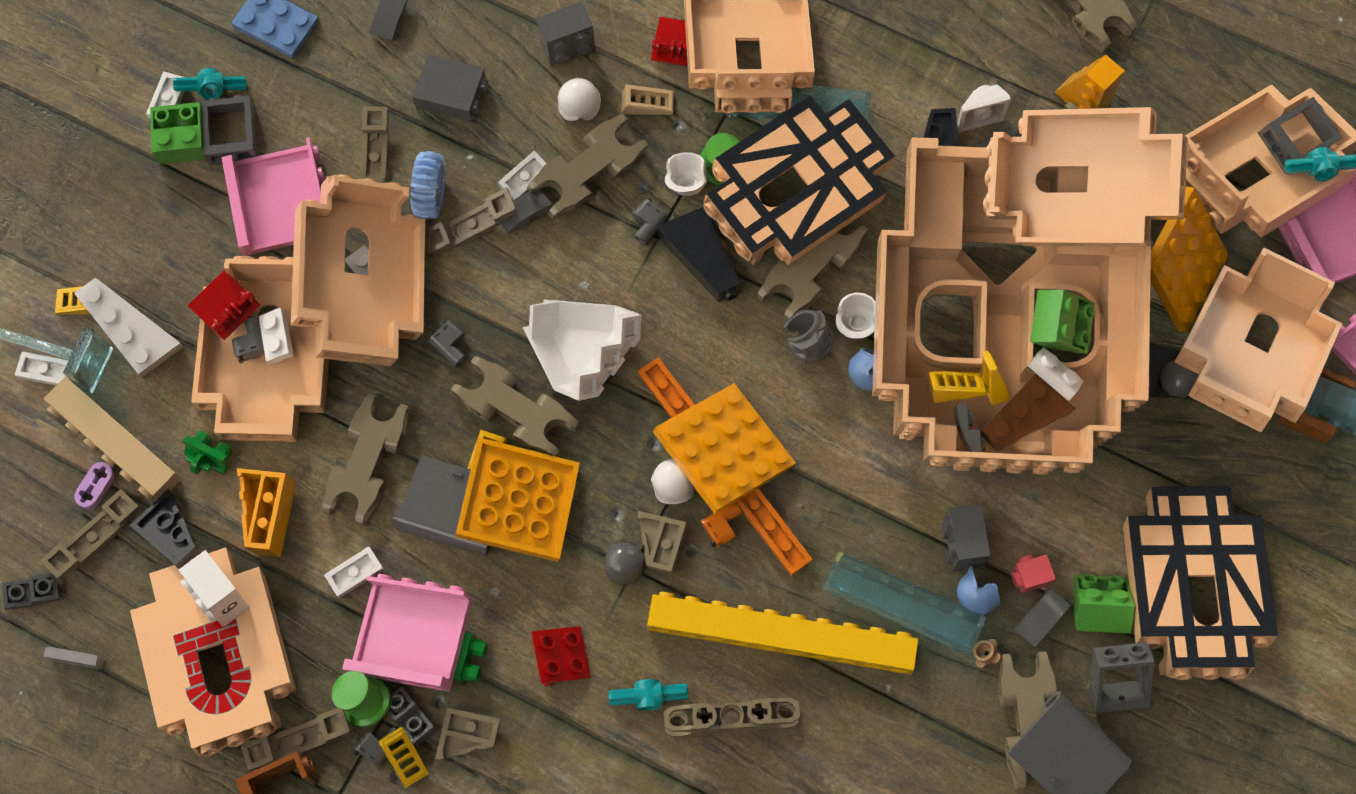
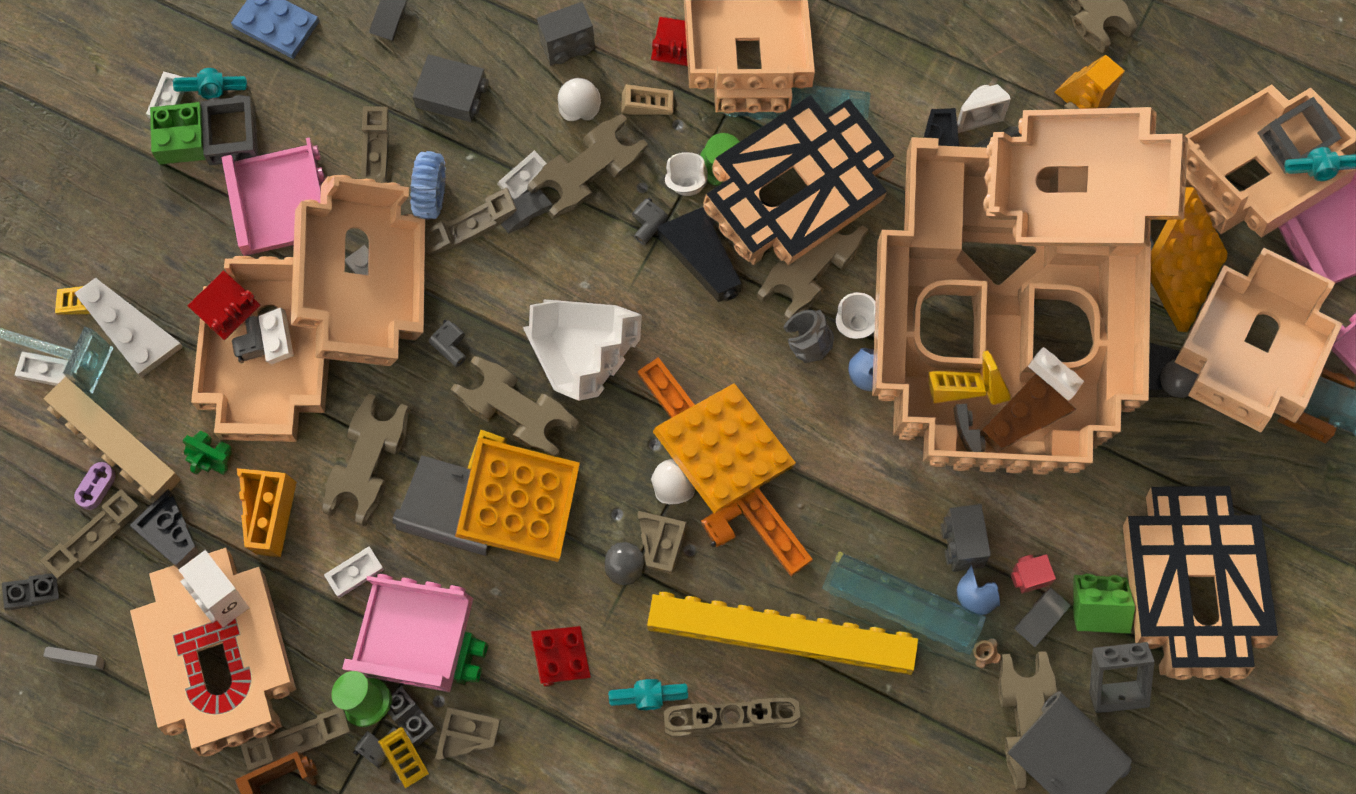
bright green slope [1030,290,1095,354] -> none

